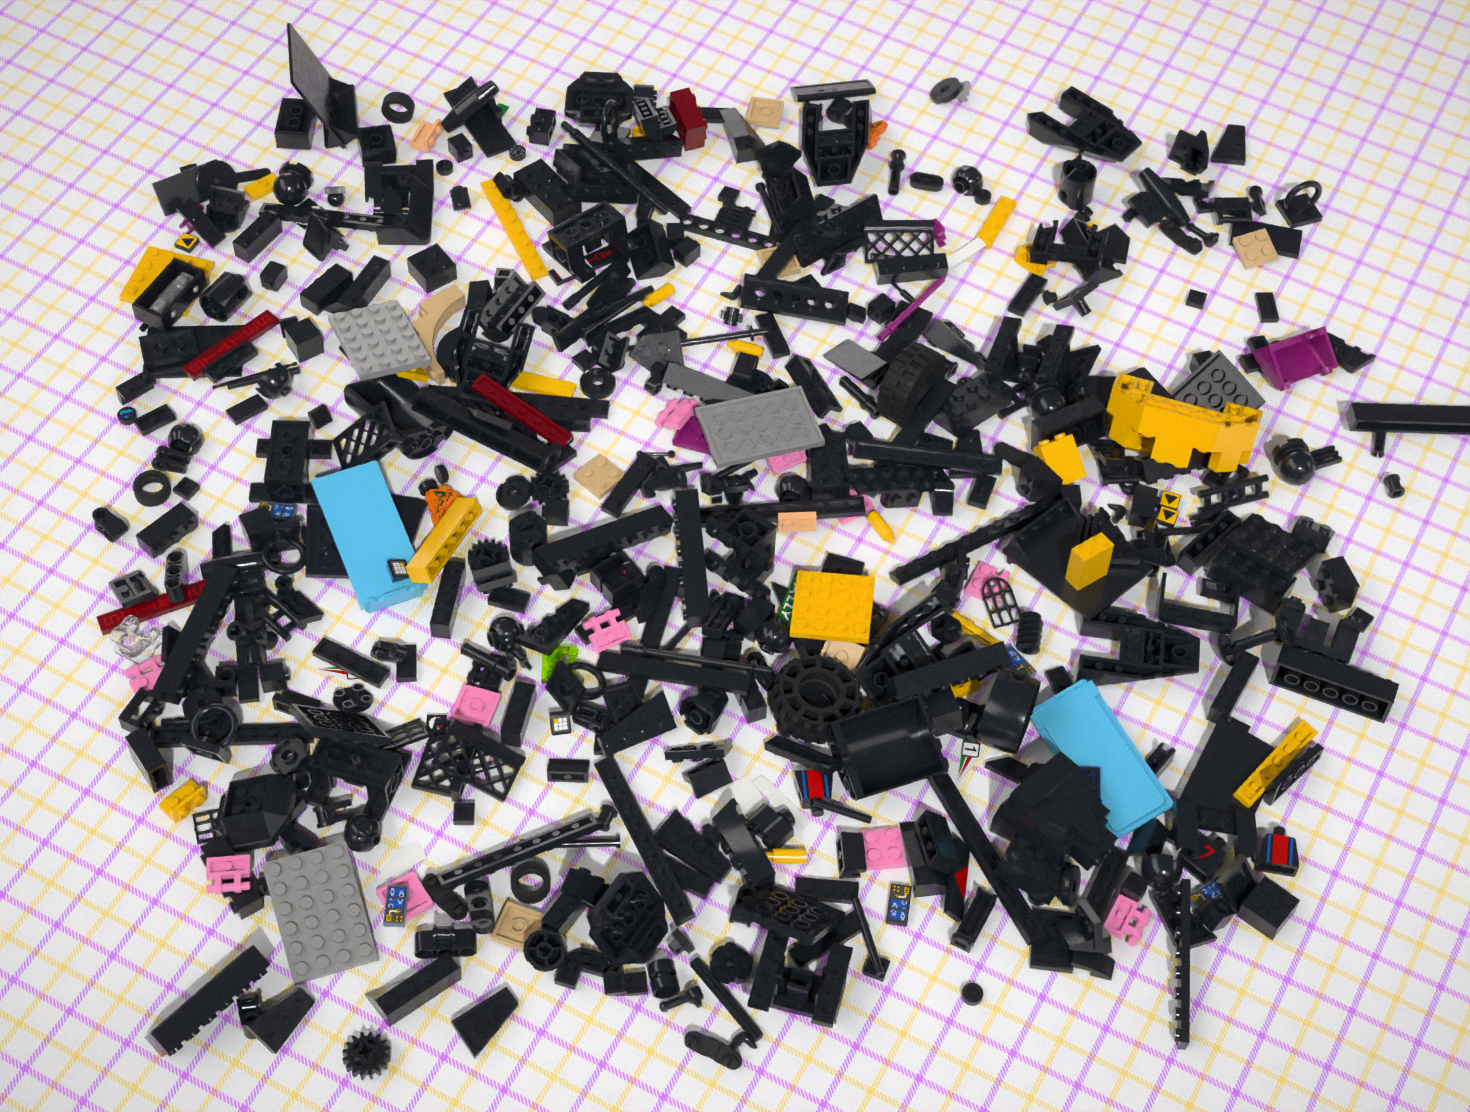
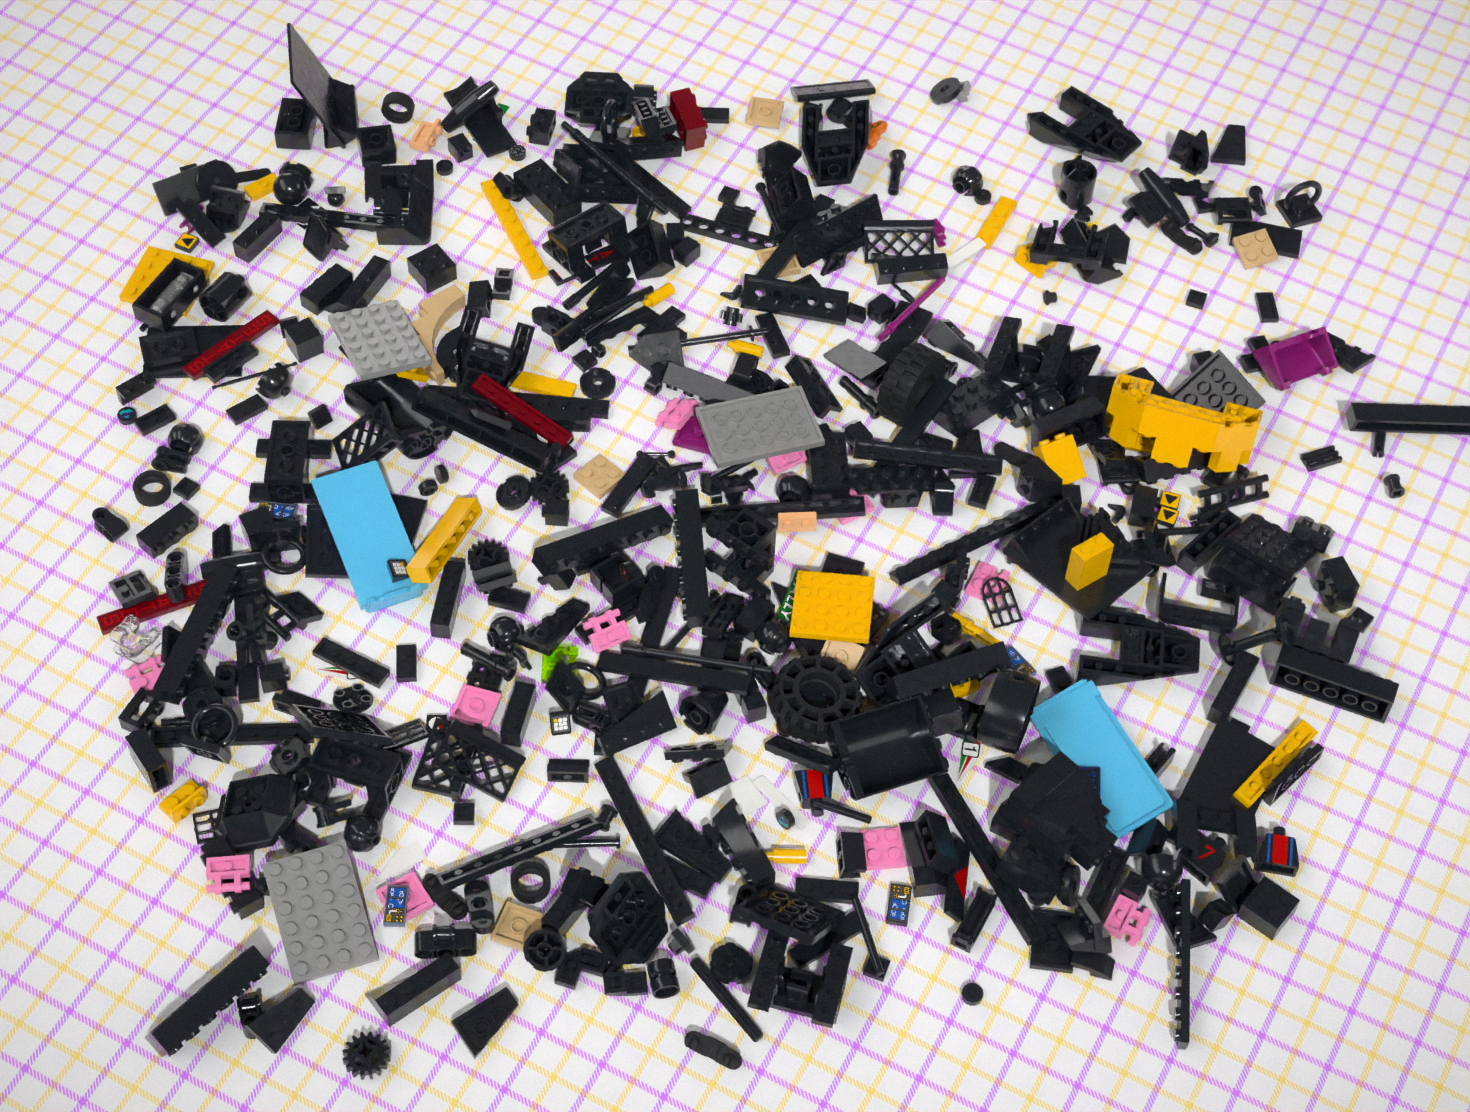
black bar [227,366,300,390] -> none
black brick [260,261,288,292] -> none
black bush [275,575,295,596] -> none
black piece [370,640,407,664] -> none
orange rock [425,485,463,527] -> none
black bracket [449,186,471,211] -> none
black brick [479,271,546,343] -> none
black cylinder [508,510,548,566] -> none
black bracket [595,331,630,373] -> none
black piece [659,986,704,1012] -> none
wedge [719,108,765,164] -> none
black animal [728,1031,757,1051] -> none
black brick [747,804,794,849] -> none
yellow cylinder [867,511,896,544] -> none
black plate [910,172,944,192] -> none
black plate [1008,273,1048,317] -> none
black piece [1015,611,1043,655] -> none
black tile [1053,280,1099,317] -> none
tile [1190,876,1224,915] -> none
black tile [1271,438,1316,486] -> none
none -> black tile [1008,403,1031,428]

